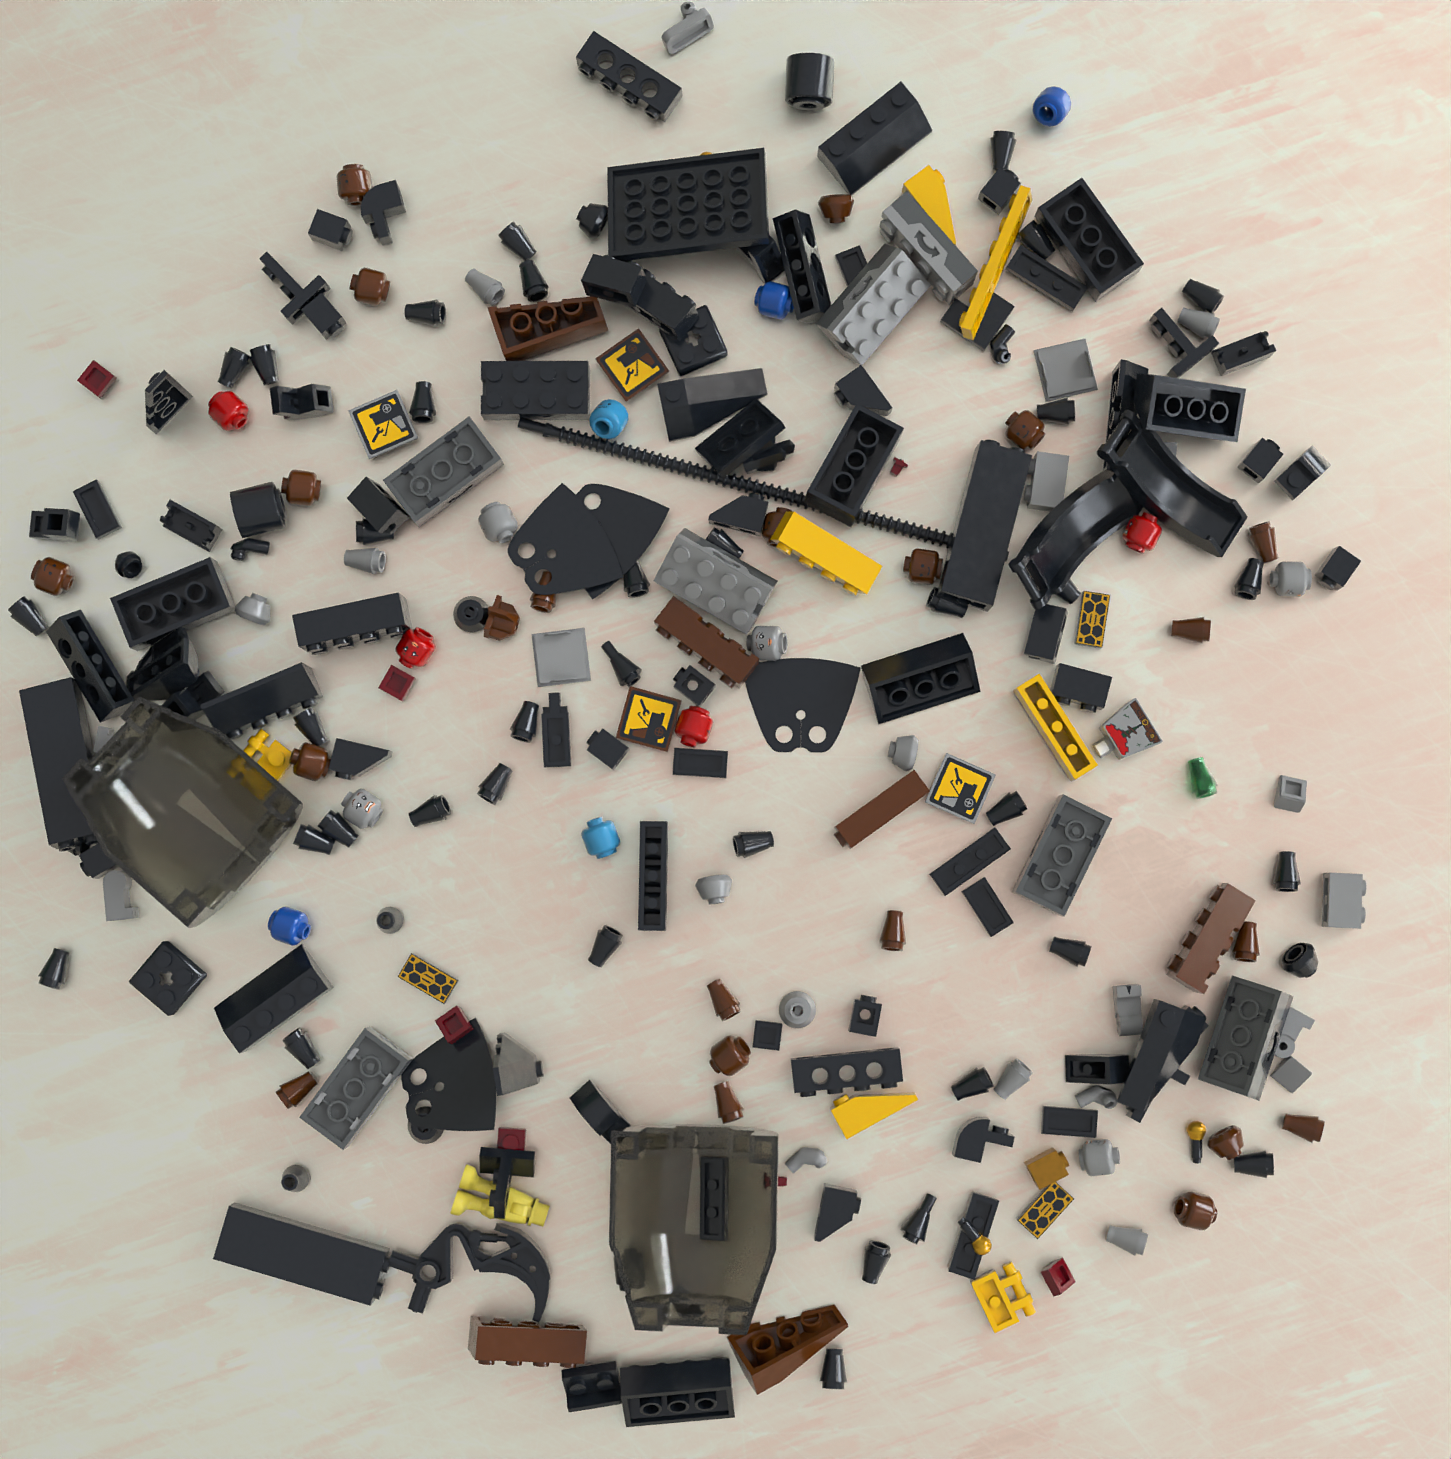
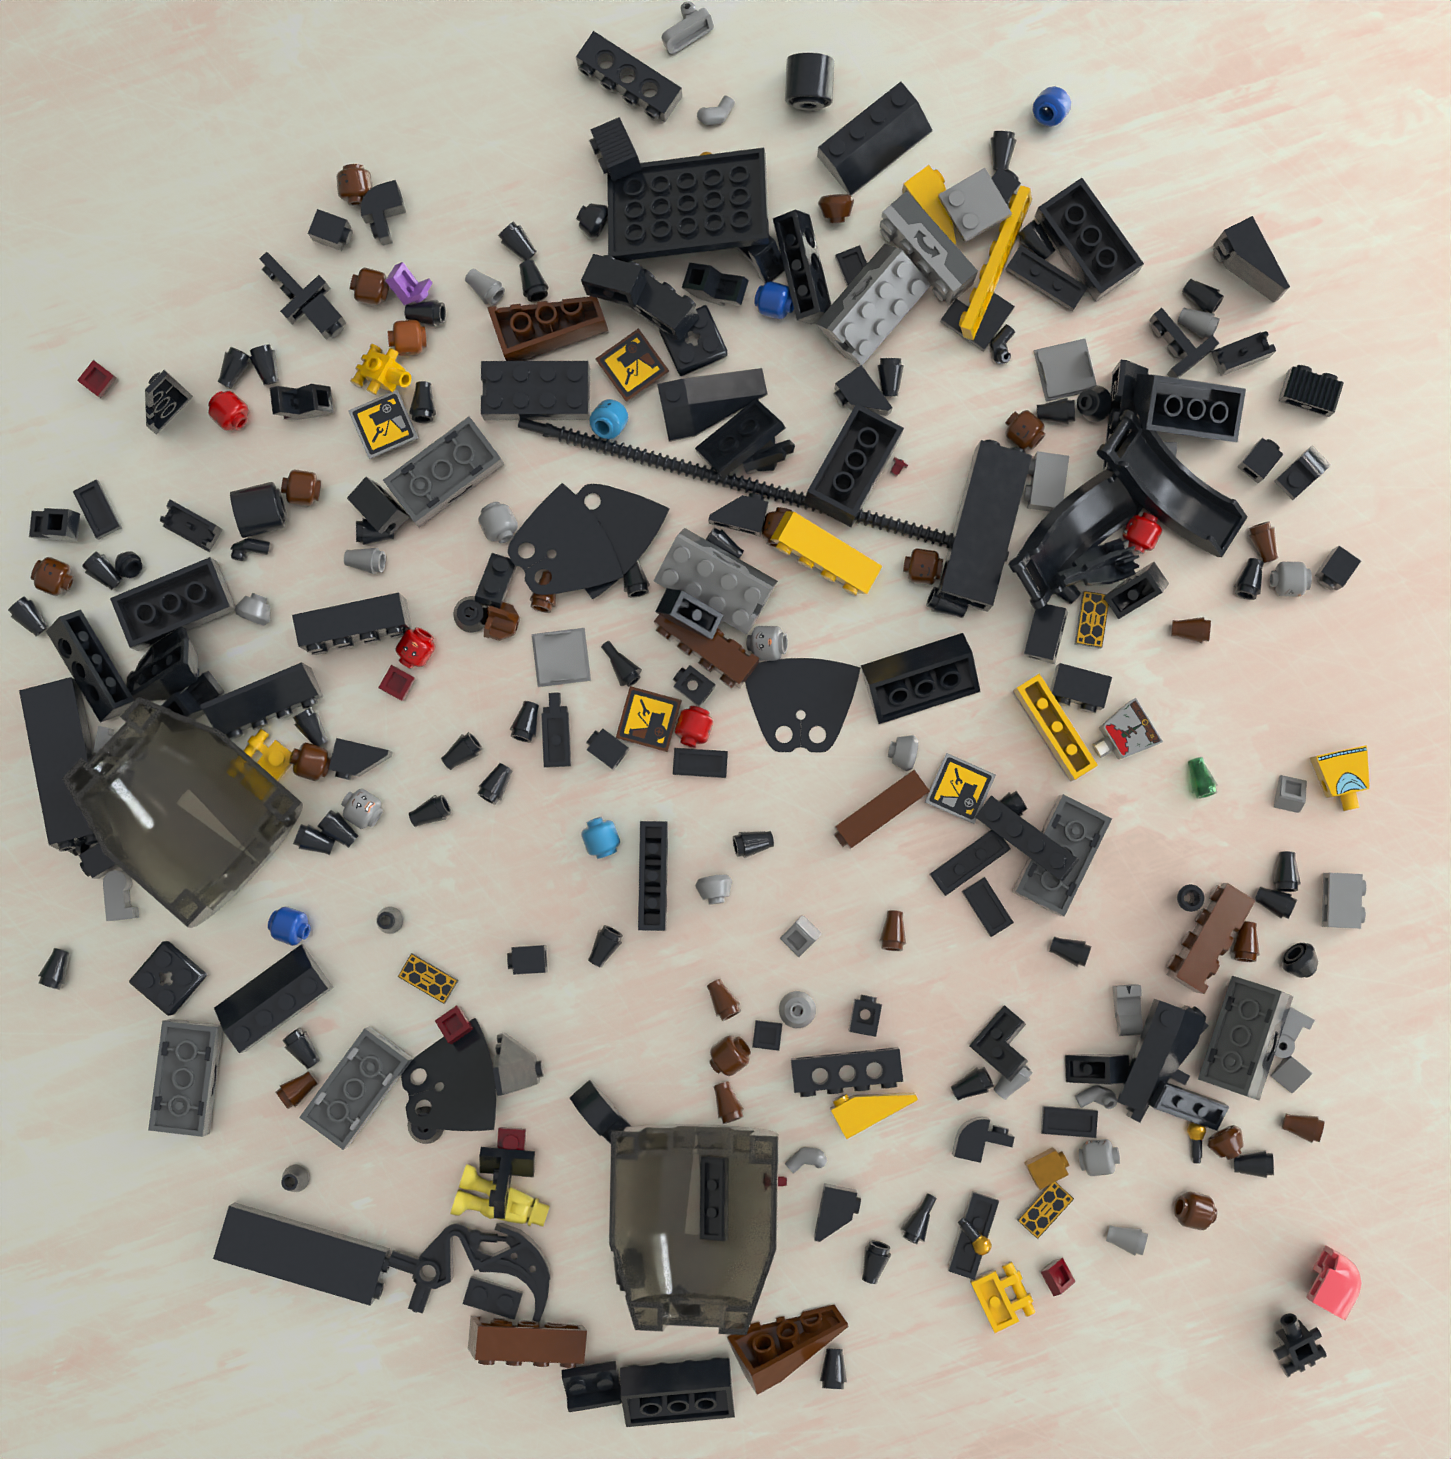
none -> black cone [82,551,123,591]
none -> dark grey piece [148,1019,223,1137]
none -> yellow piece [350,344,411,395]
none -> medium lavender bracket [385,262,432,305]
none -> dark orange head [388,320,427,356]
none -> black cone [441,732,482,770]
none -> black plate [462,1276,523,1320]
none -> black plate [475,553,517,609]
none -> black brick [507,945,548,975]
none -> black brick [589,117,642,182]
none -> black slope [655,588,724,639]
none -> black brick [682,262,749,306]
none -> light grey arm [697,96,735,125]
none -> light grey slope [780,916,821,957]
none -> black cone [877,358,904,396]
none -> light grey plate [938,168,1012,243]
none -> black tile [970,1005,1028,1082]
none -> black plate [975,796,1079,882]
none -> black piece [1055,538,1139,588]
none -> black cone [1077,385,1112,422]
none -> black slope [1104,562,1169,619]
none -> tile [1149,1080,1229,1131]
none -> black cone [1177,884,1204,912]
none -> black slope [1213,216,1290,303]
none -> black cone [1254,886,1297,919]
none -> black piece [1273,1313,1327,1377]
none -> black brick [1279,365,1344,417]
none -> coral brick [1306,1245,1362,1320]
none -> yellow torso [1310,745,1370,811]

